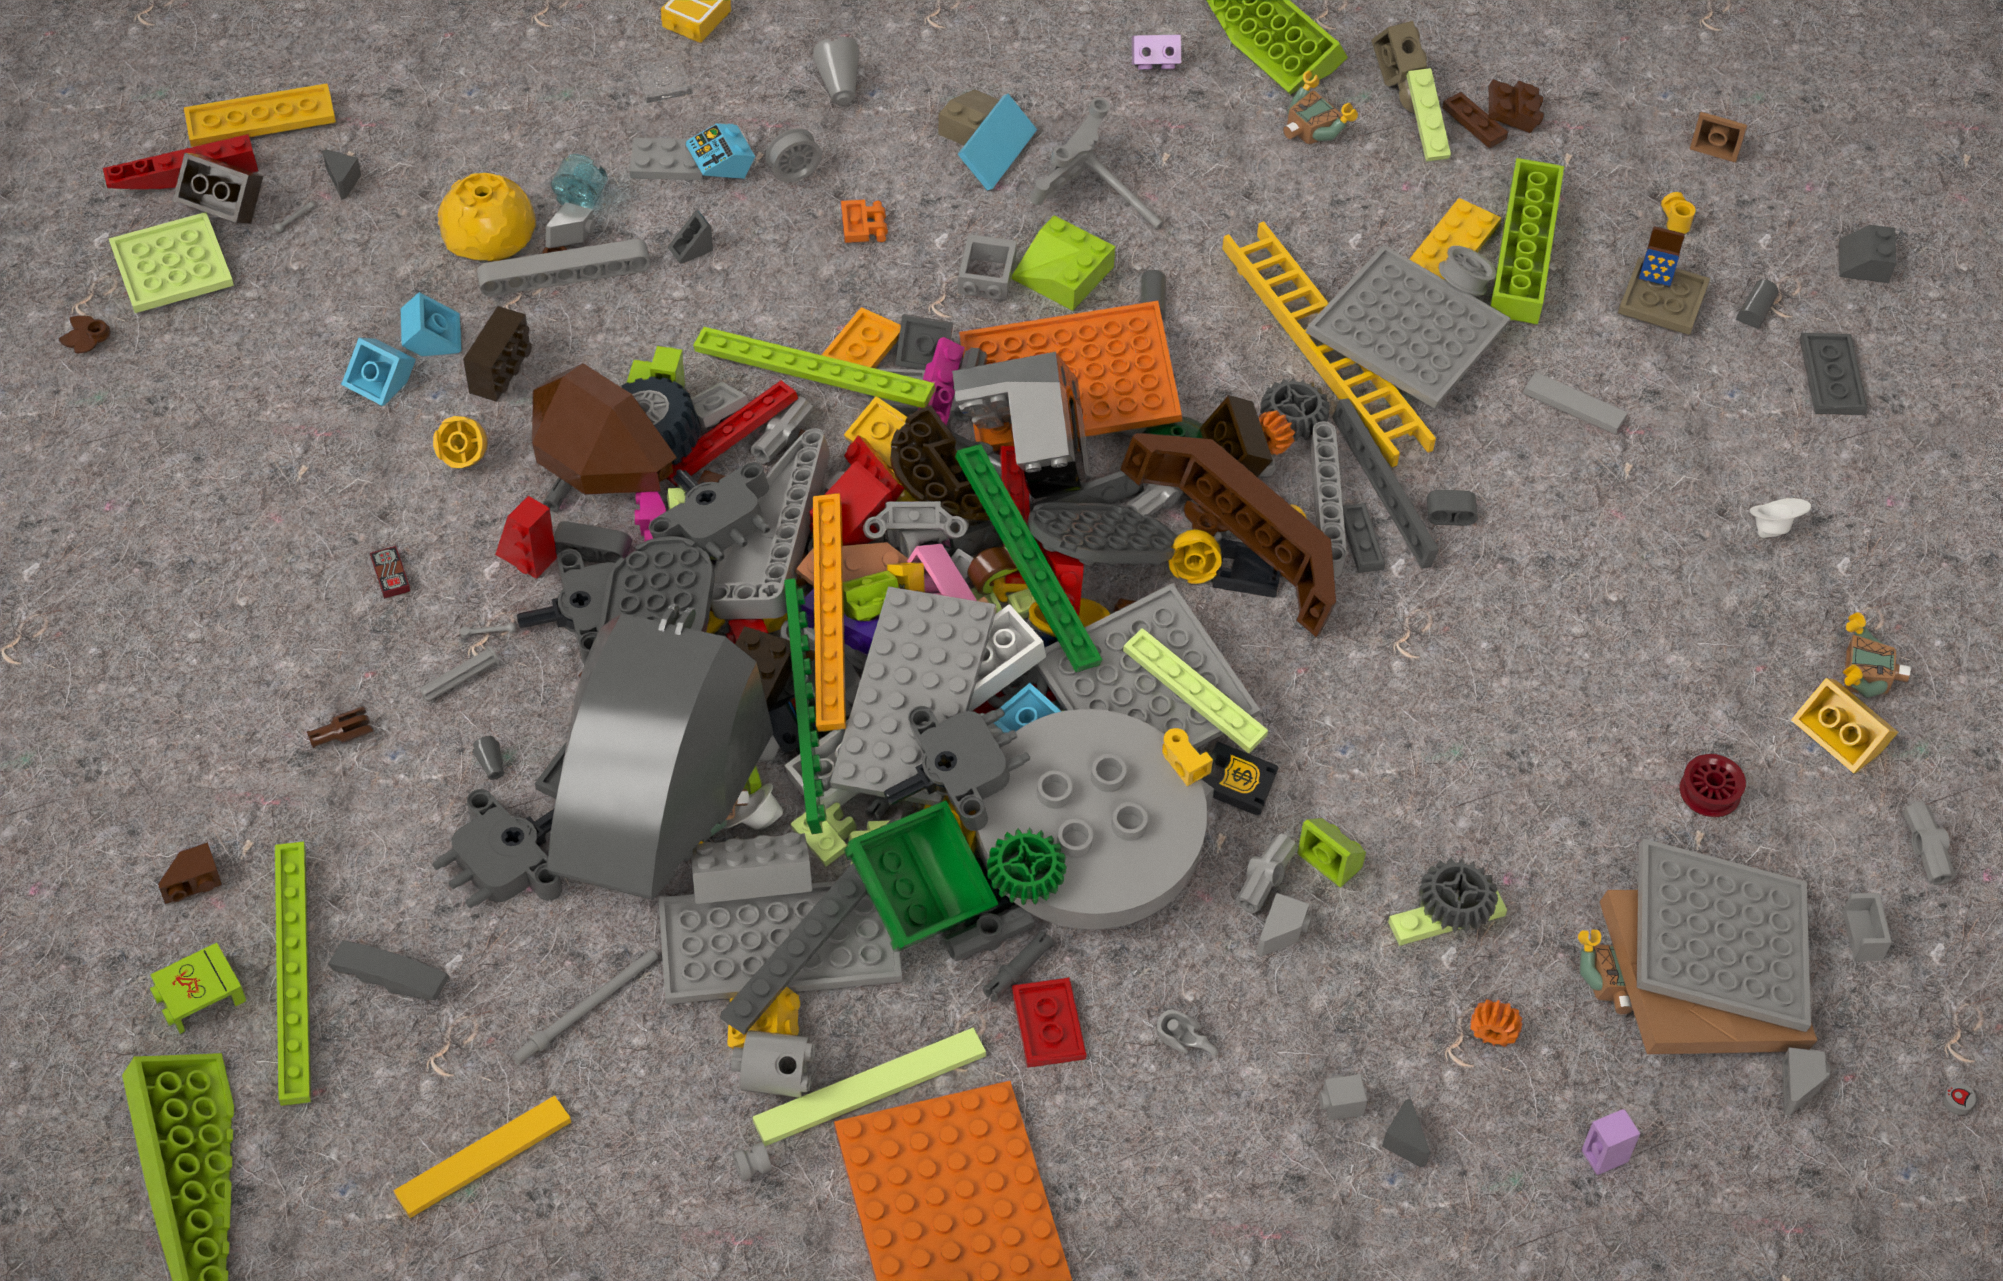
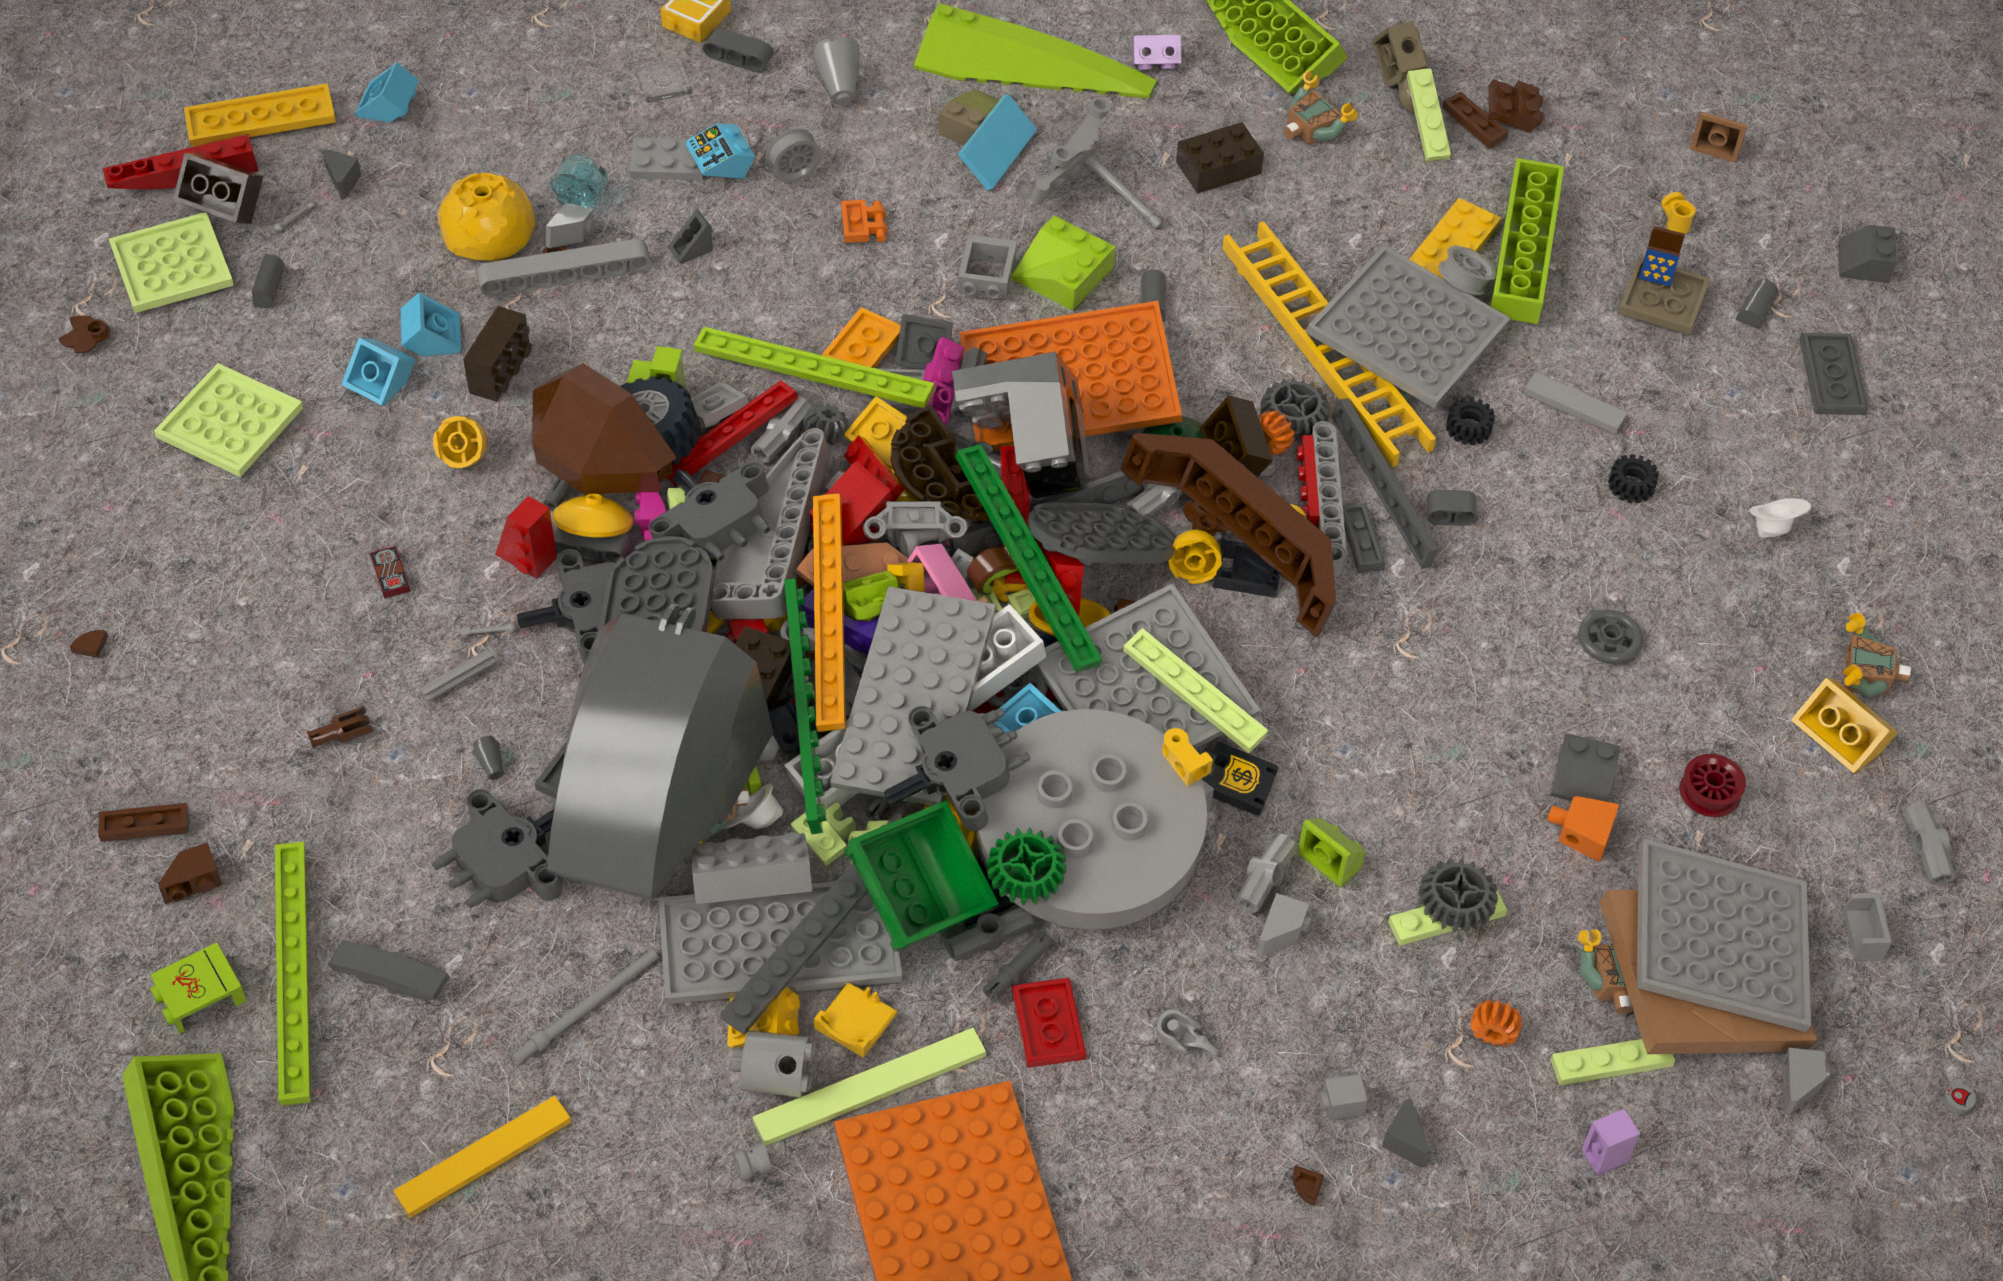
none -> reddish brown tile [70,630,108,658]
none -> reddish brown plate [98,803,189,842]
none -> yellowish green plate [154,363,303,477]
none -> dark grey brick [252,254,285,308]
none -> medium azure slope [355,63,419,122]
none -> yellow dish [552,494,633,537]
none -> dark grey beam [703,28,774,73]
none -> dark grey gear [803,403,848,445]
none -> yellow piece [814,983,897,1058]
none -> lime wedge [914,3,1157,99]
none -> dark brown brick [1176,122,1264,194]
none -> reddish brown tile [1293,1165,1324,1206]
none -> red plate [1296,435,1320,528]
none -> black tyre [1446,397,1495,446]
none -> orange torso [1547,796,1619,862]
none -> dark grey slope [1550,733,1621,802]
none -> yellowish green plate [1551,1039,1675,1086]
none -> dark grey plate [1578,609,1643,663]
none -> black tyre [1608,454,1659,503]

